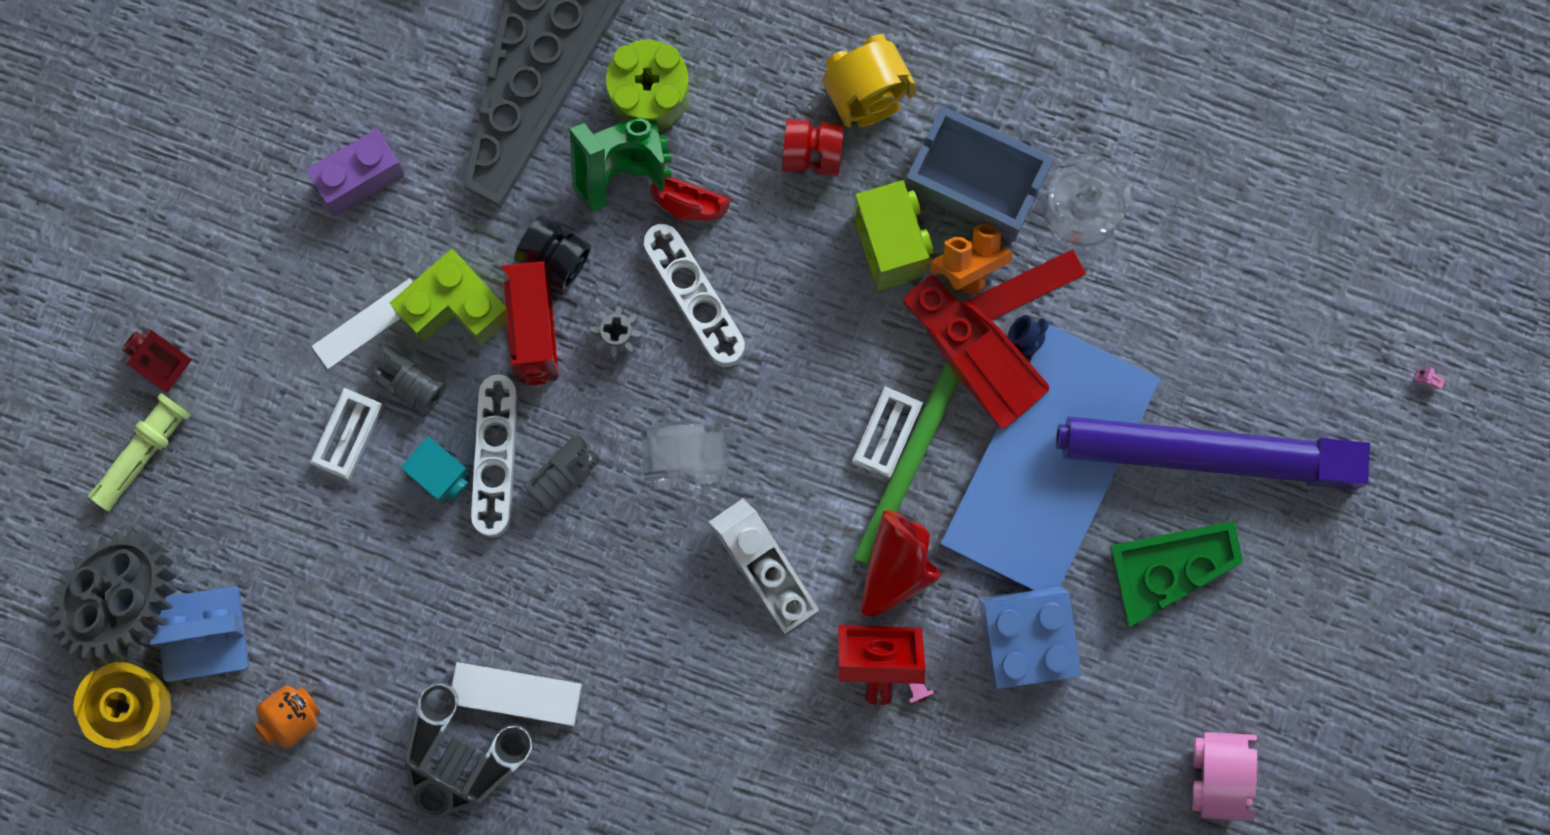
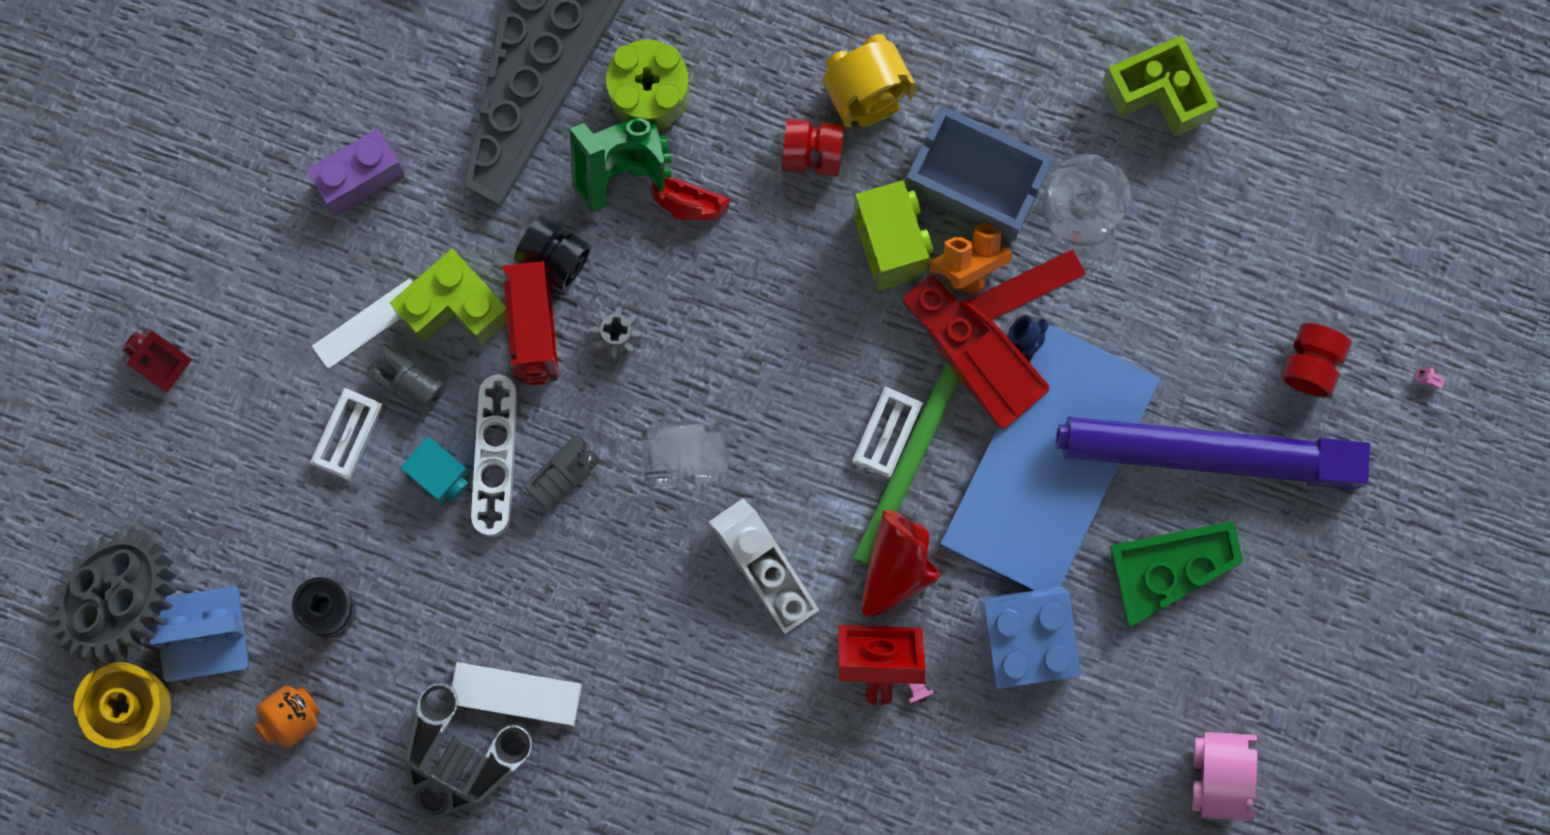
yellowish green pin [87,393,191,512] -> none
white beam [644,224,745,367] -> none
none -> black wheel [292,577,356,638]
none -> lime brick [1102,35,1219,137]
none -> red wheel [1280,323,1352,398]

